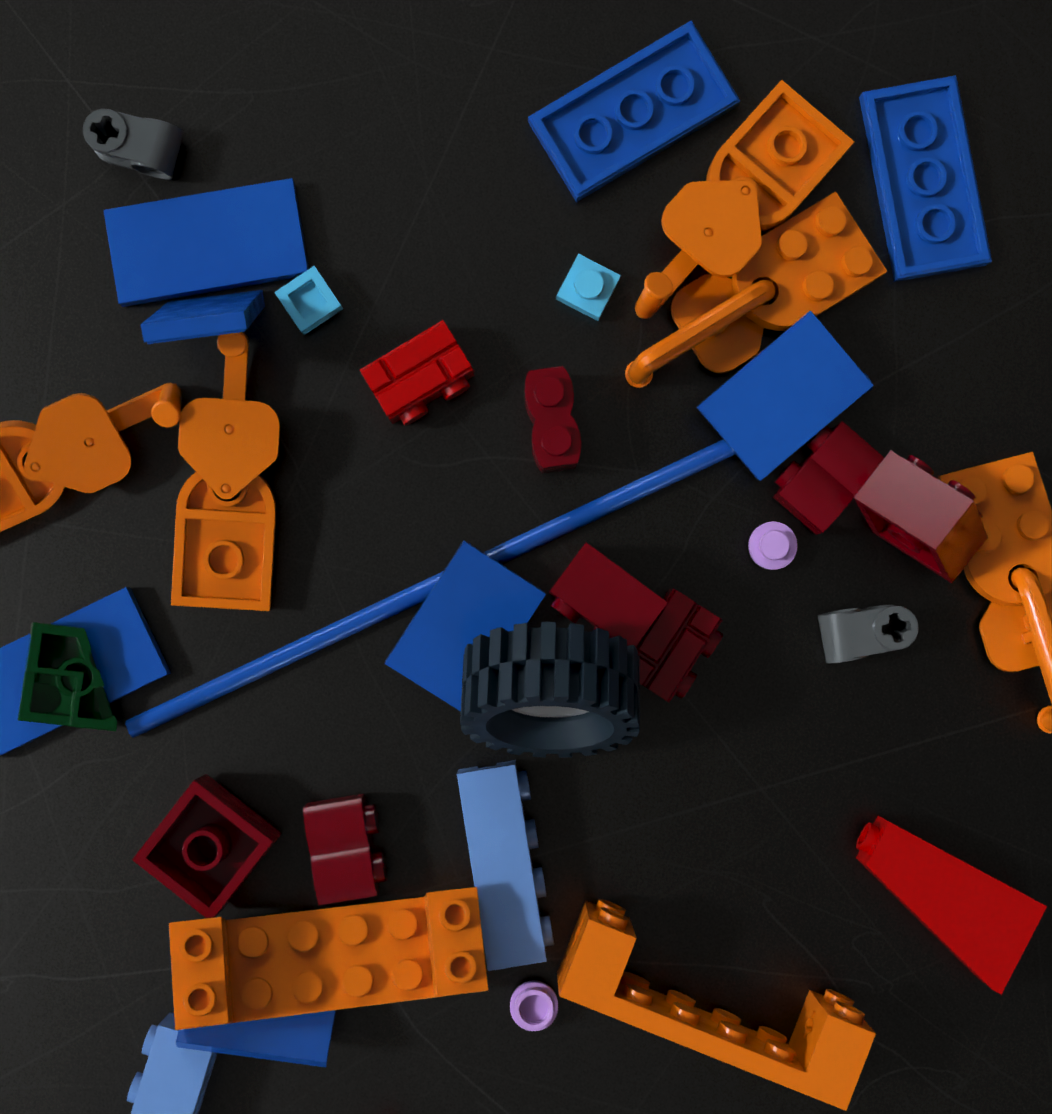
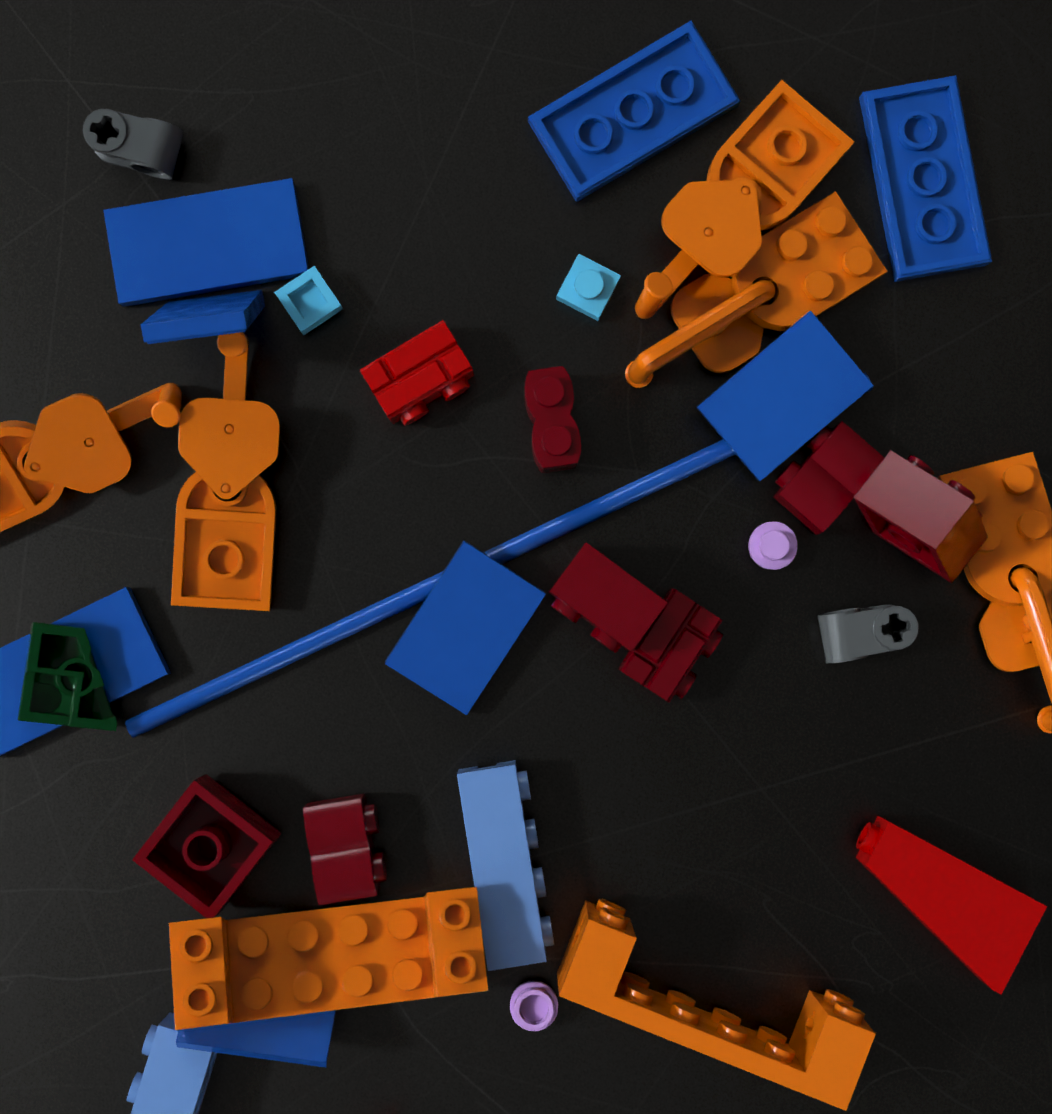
black wheel [460,622,640,758] -> none

